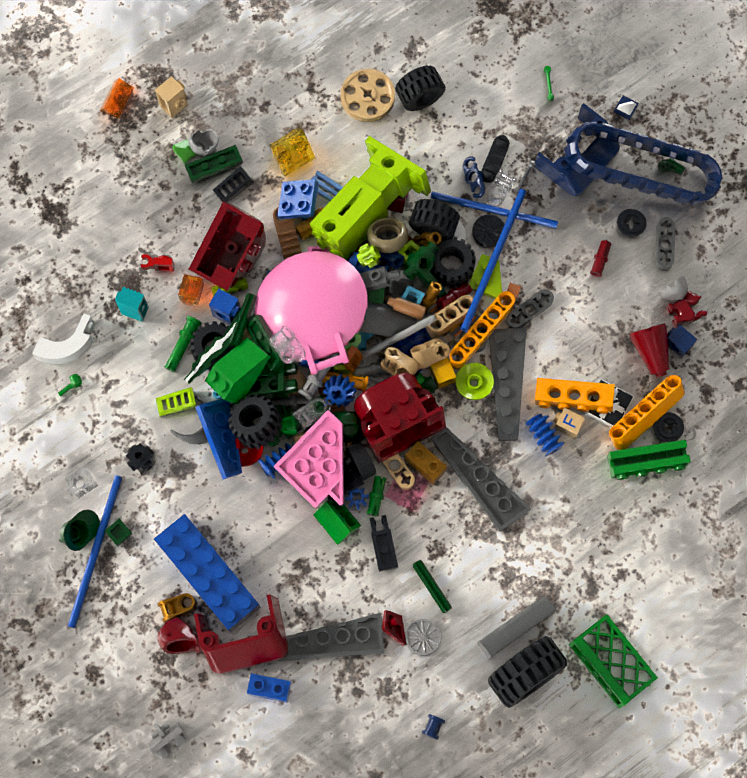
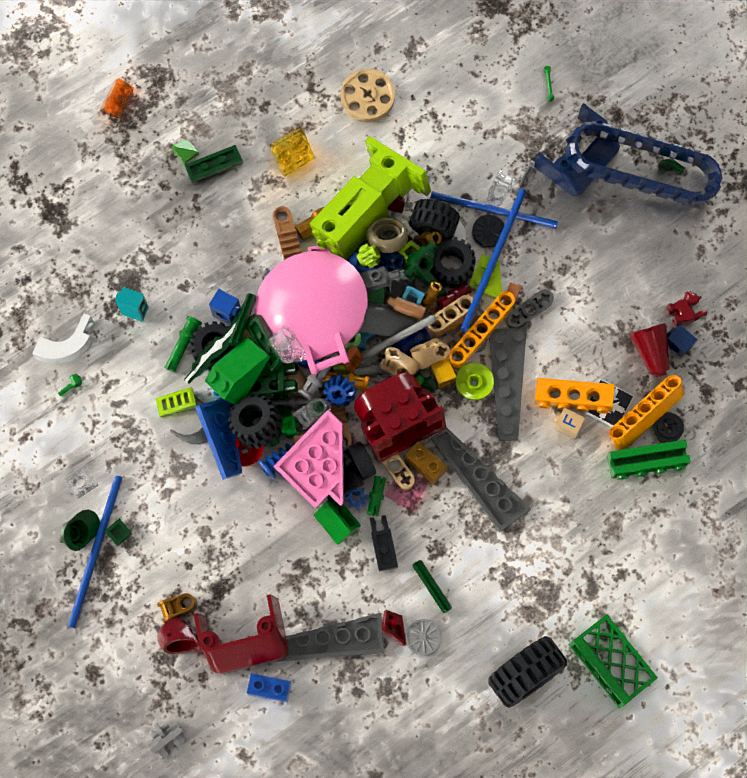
black brick [125,443,156,475] -> none
red plate [141,254,175,271] -> none
blue brick [154,514,261,633] -> none
tan brick [155,76,188,118] -> none
clear orange brick [178,274,204,306] -> none
dark red brick [188,201,266,291] -> none
light grey hair [189,129,219,156] -> none
lime axle [211,278,248,296] -> none
black slope [213,166,254,202] -> none
plate [277,179,319,221] -> none
medium blue tile [311,171,343,202] -> none
dark green piece [334,411,364,442] -> none
black tyre [395,65,446,111] -> none
dark blue bush [422,714,445,740] -> none
dark blue piece [462,156,486,198] -> none
dark grey brick [477,596,556,659] -> none
black piece [481,135,510,183] -> none
blue piece [525,413,565,457] -> none
dark red axle [590,240,612,277] -> none
tile [614,95,639,120] -> none
black gear [616,209,647,238] -> none
dark grey beam [656,217,675,271] -> none
light grey hair [659,276,688,302] -> none

